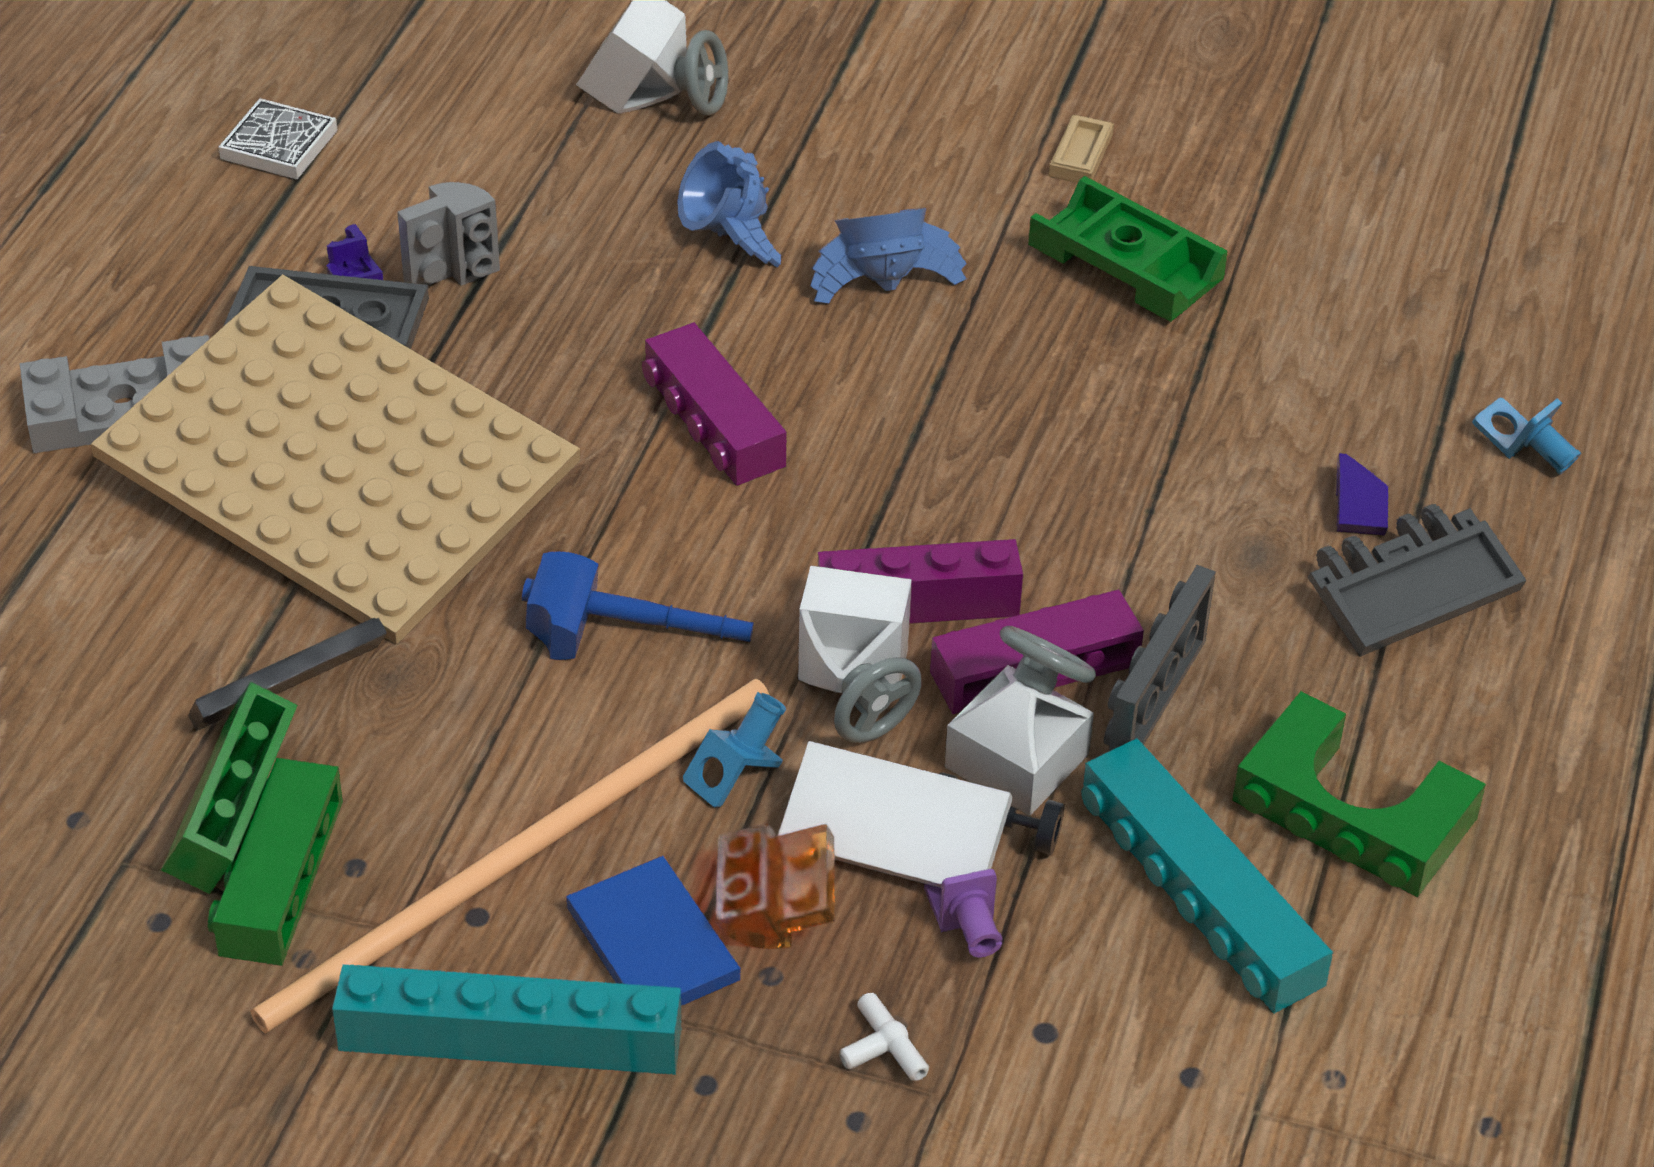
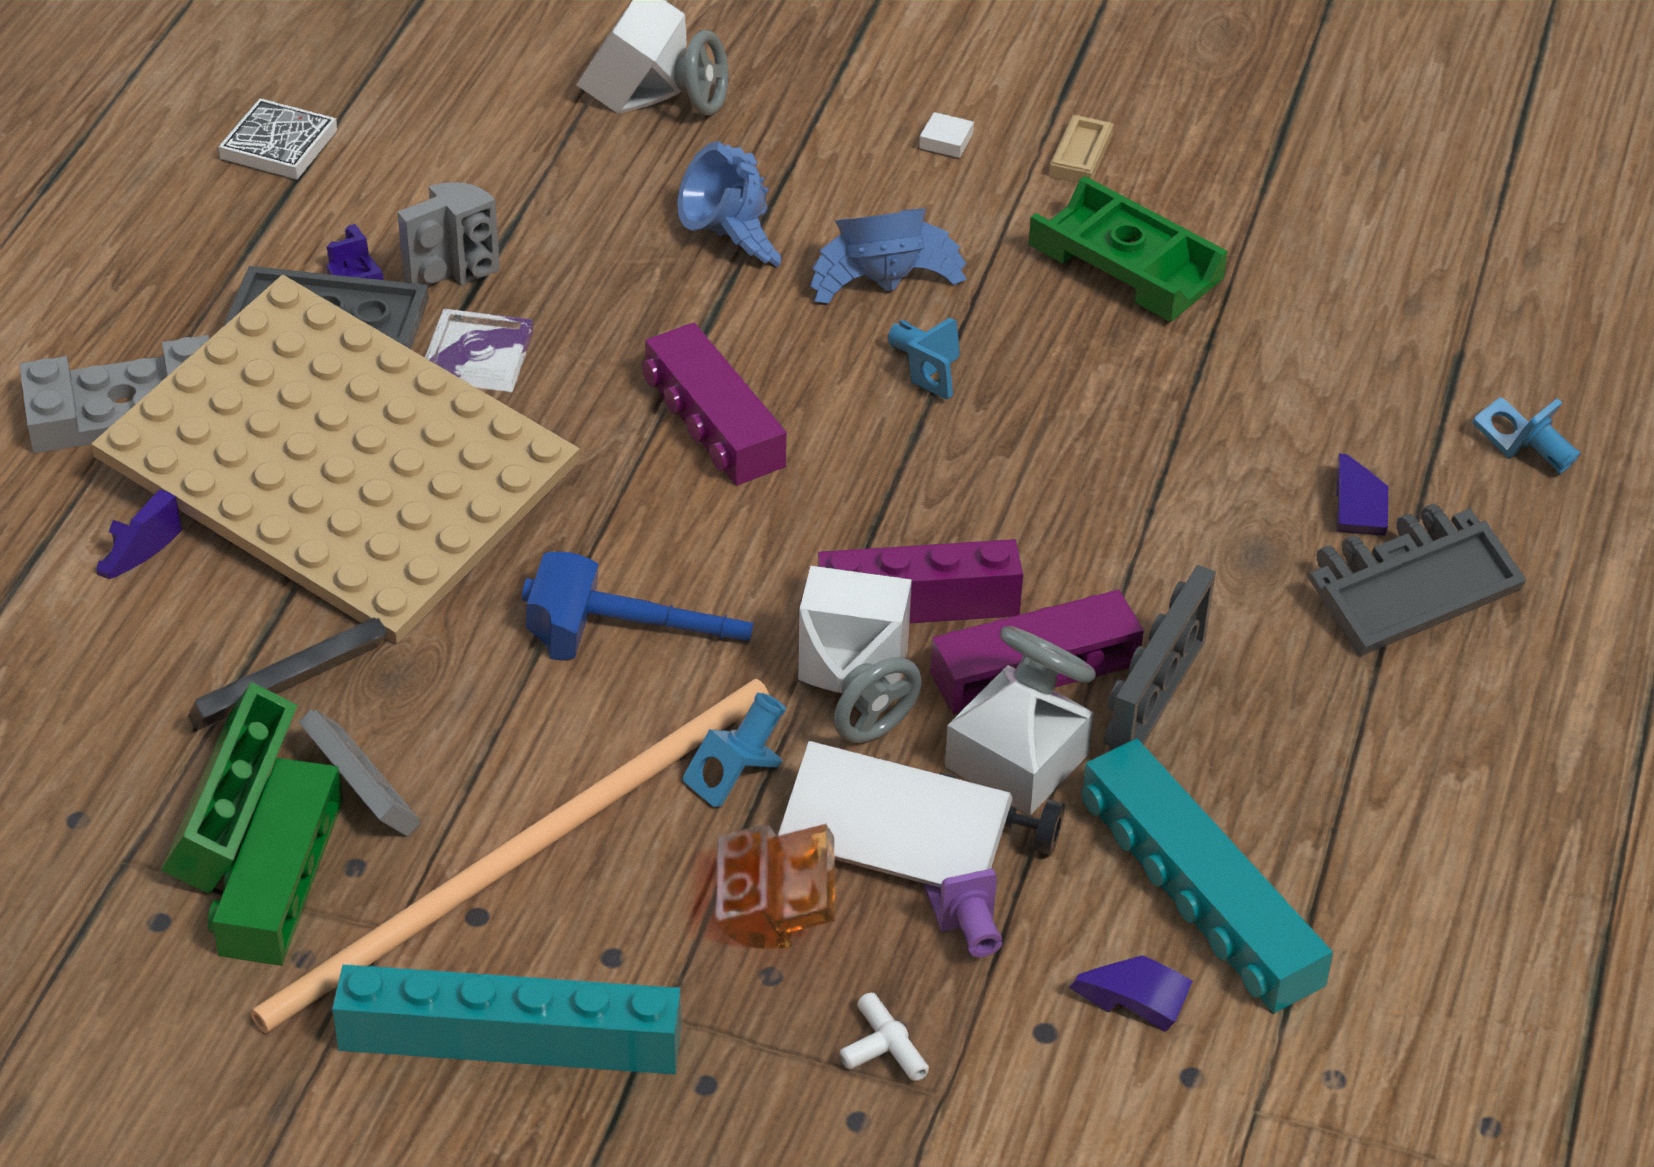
blue tile [566,856,740,1006] -> none
green arch [1232,691,1486,897] -> none
none -> dark purple slope [96,489,182,579]
none -> light grey tile [299,709,421,837]
none -> clear tile [425,309,533,392]
none -> dark azure bracket [888,318,960,400]
none -> white tile [919,112,974,158]
none -> dark purple slope [1069,955,1193,1032]

